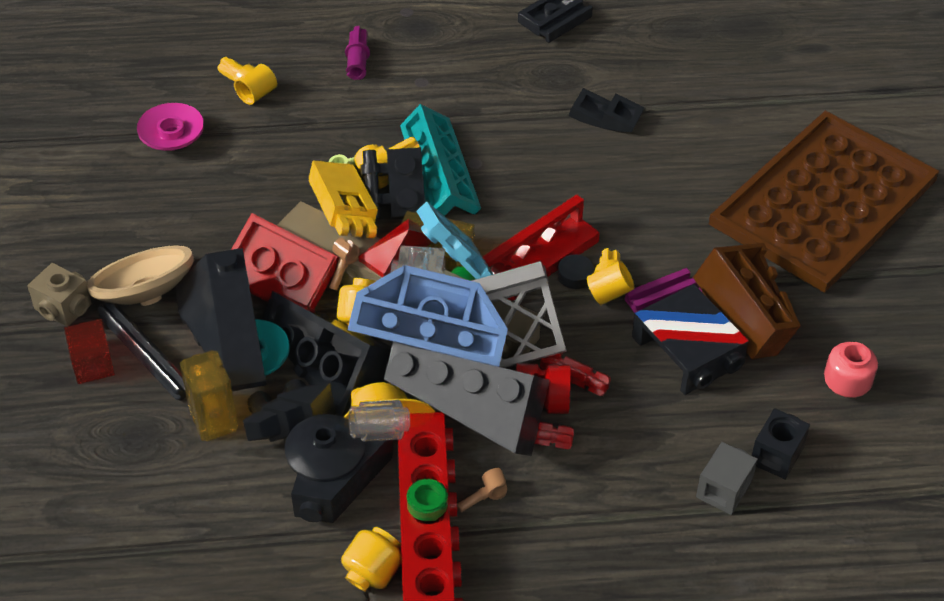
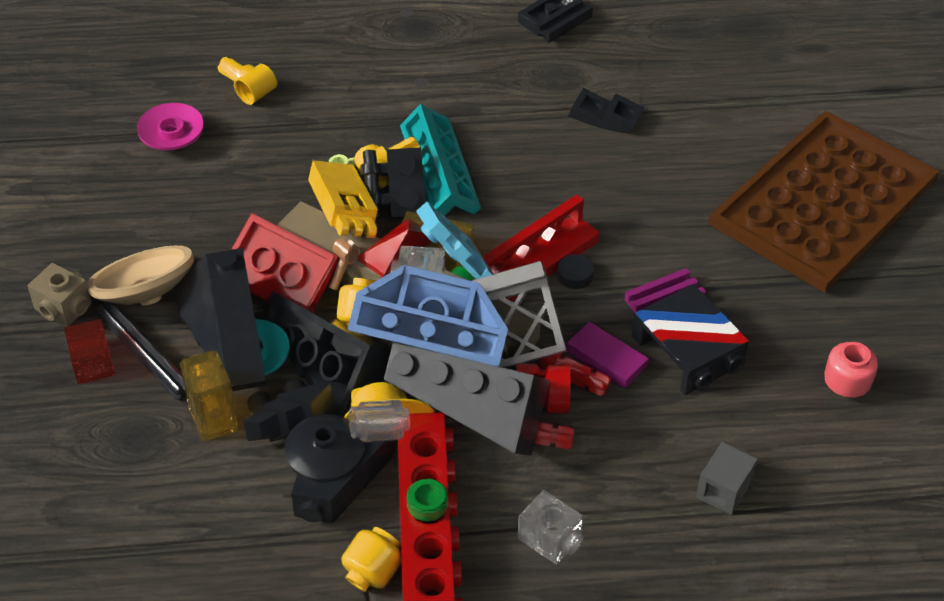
magenta axle [345,26,370,80] -> none
medium nougat hand [457,468,508,513] -> none
yellow axle [587,248,635,305] -> none
reddish brown wedge [693,243,801,359] -> none
black brick [752,408,810,480] -> none
none -> clear brick [518,489,583,565]
none -> magenta tile [566,321,649,389]

